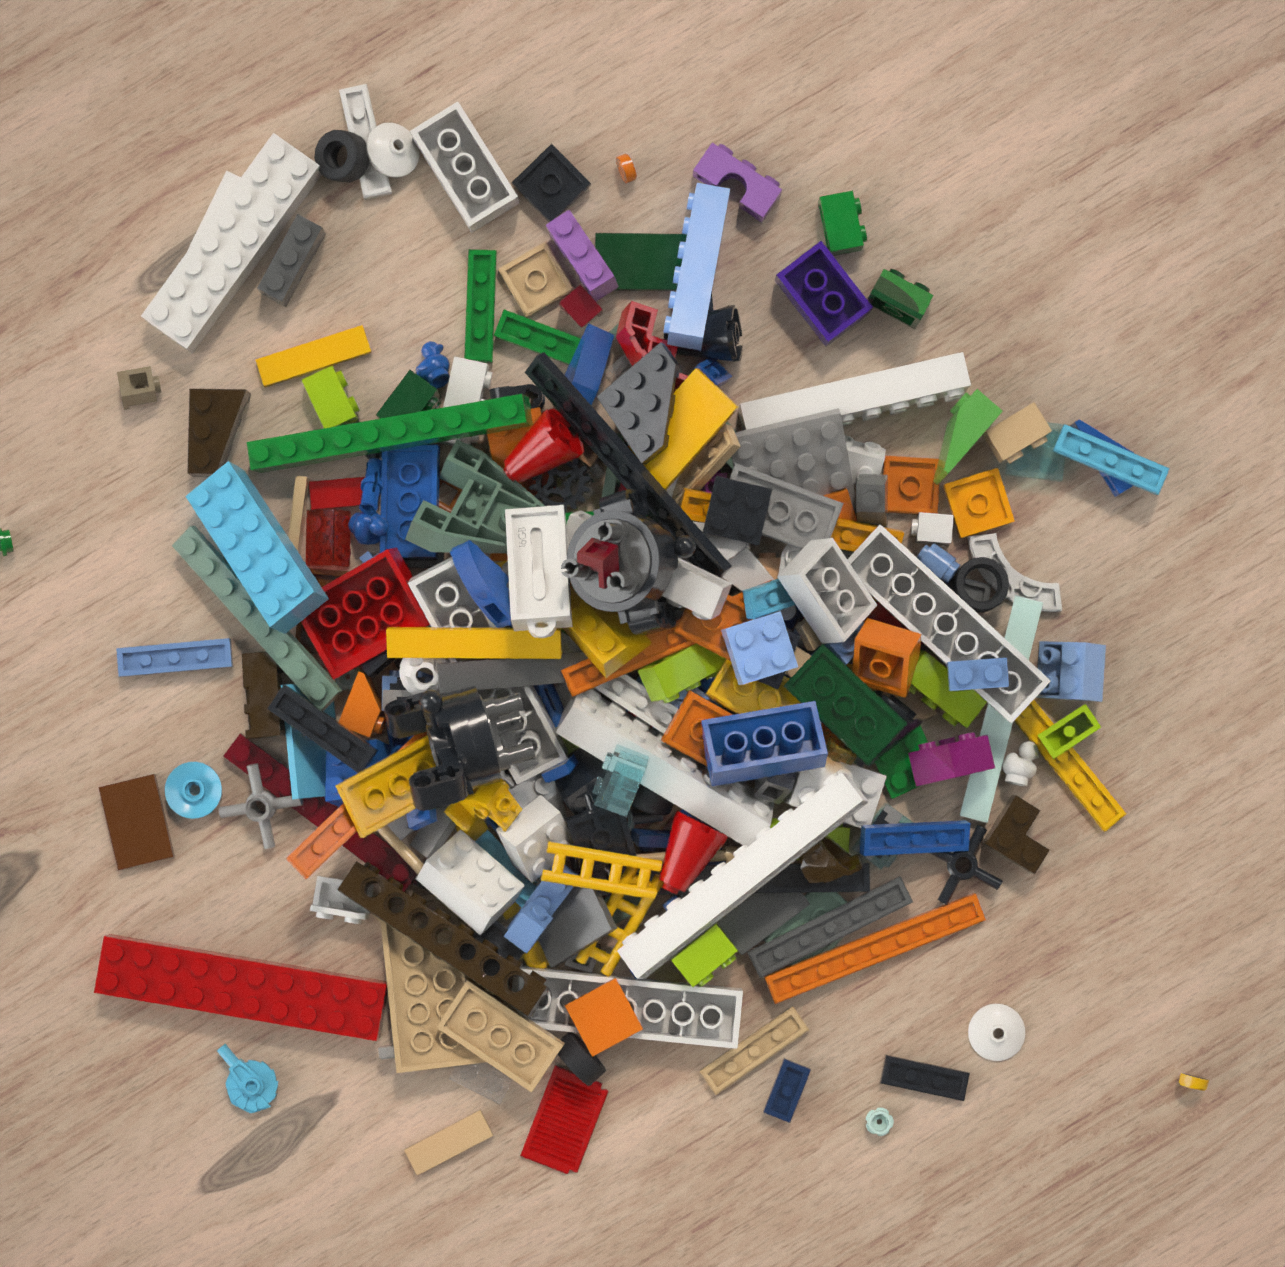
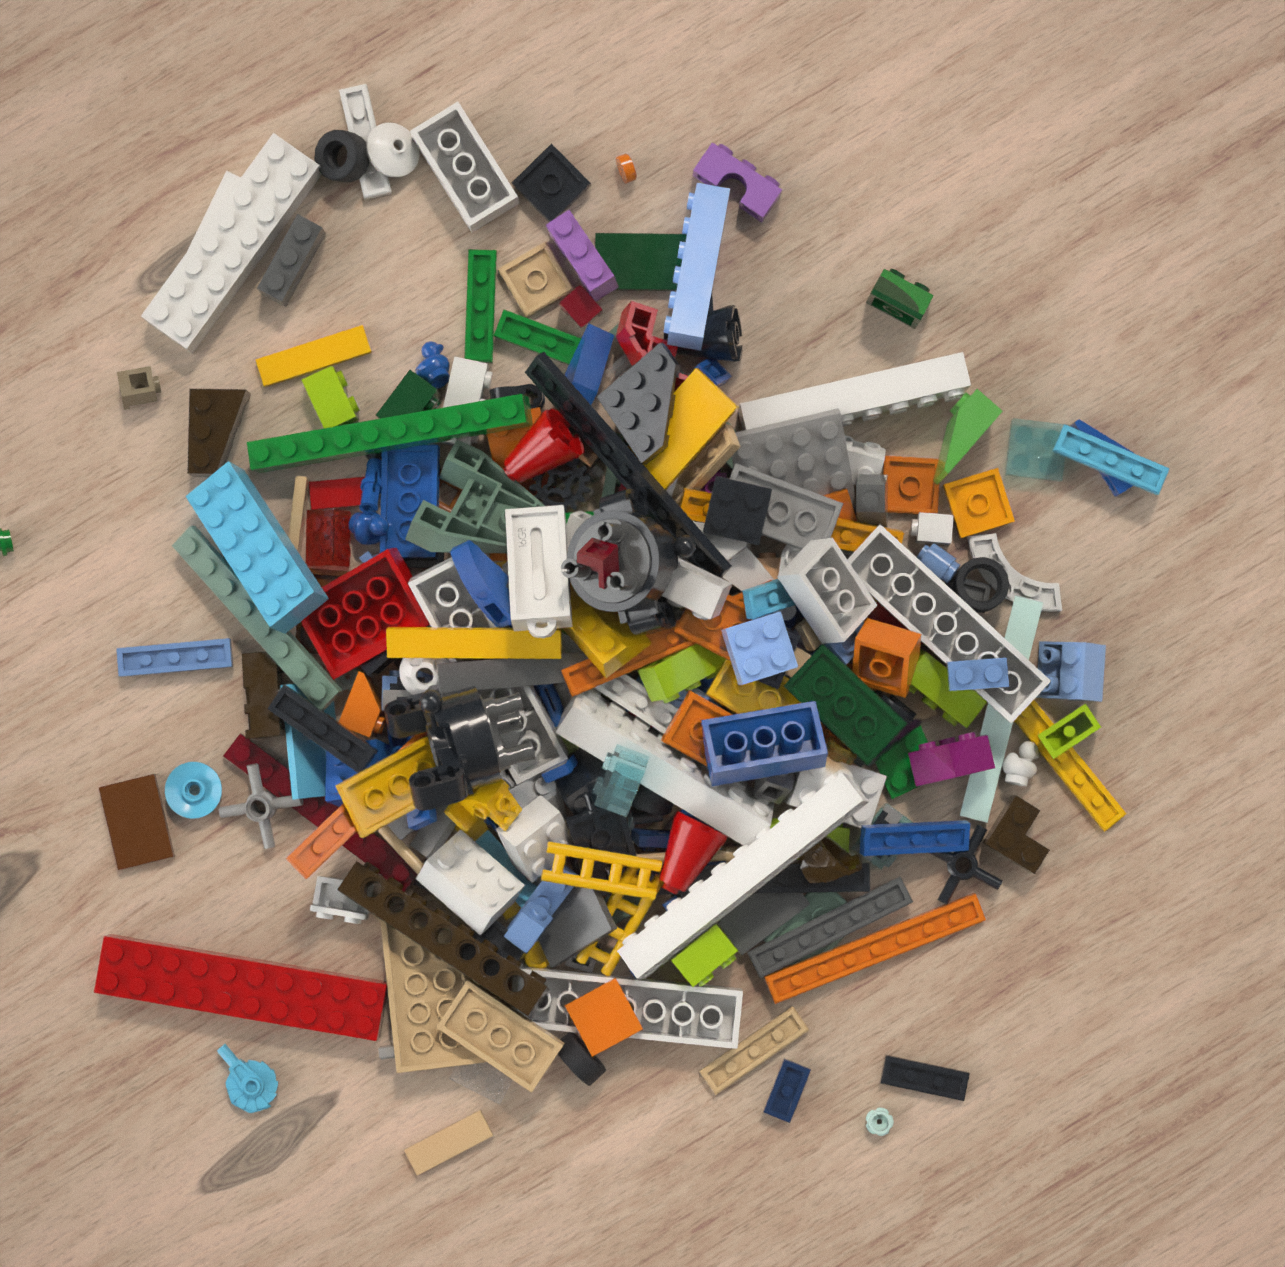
red window [520,1065,609,1174] -> none
dark purple brick [775,241,873,347] -> none
green brick [818,190,867,256] -> none
white dish [968,1004,1025,1061] -> none
tan brick [983,402,1052,464] -> none
yellow tile [1179,1073,1209,1091] -> none

